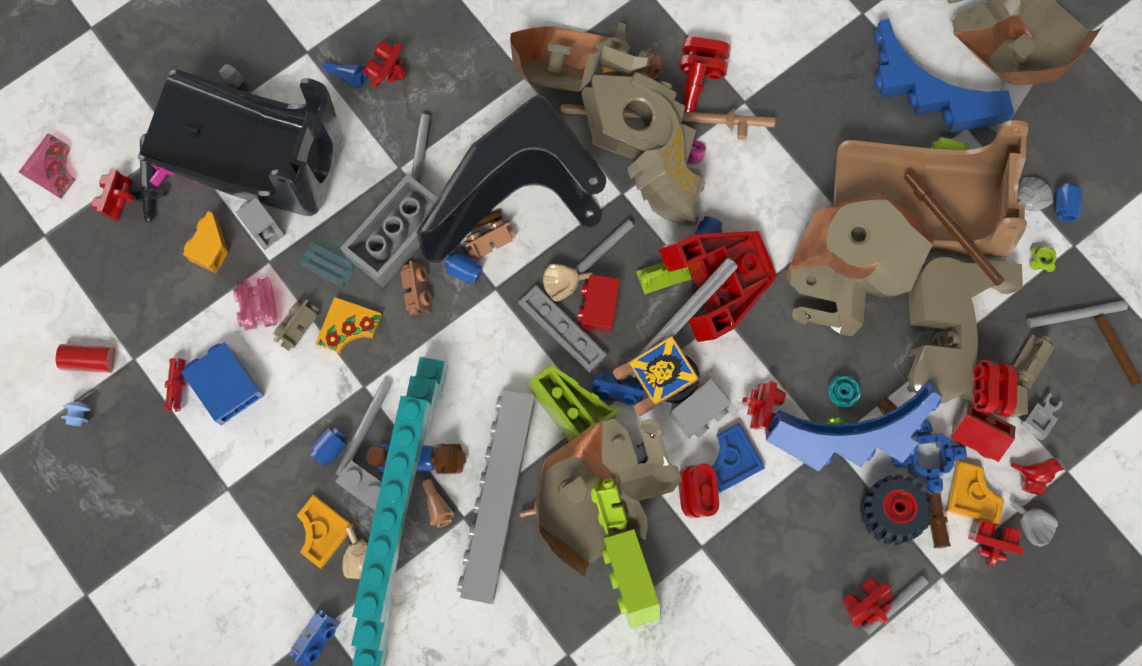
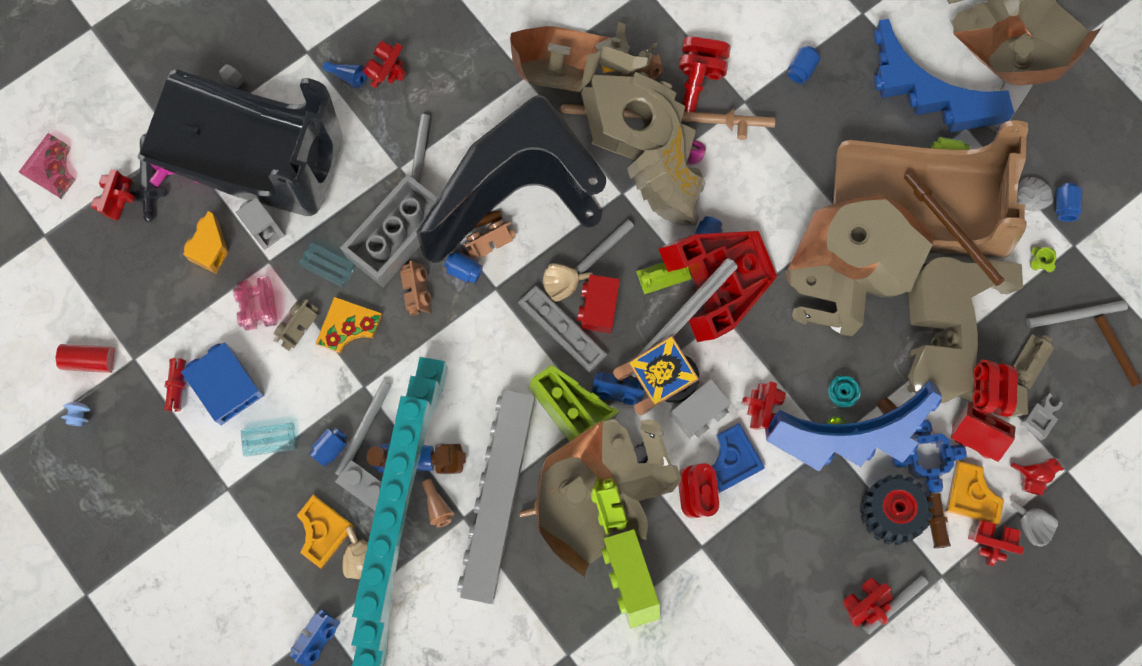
none -> clear light blue tile [241,423,297,457]
none -> blue brick [787,46,821,84]

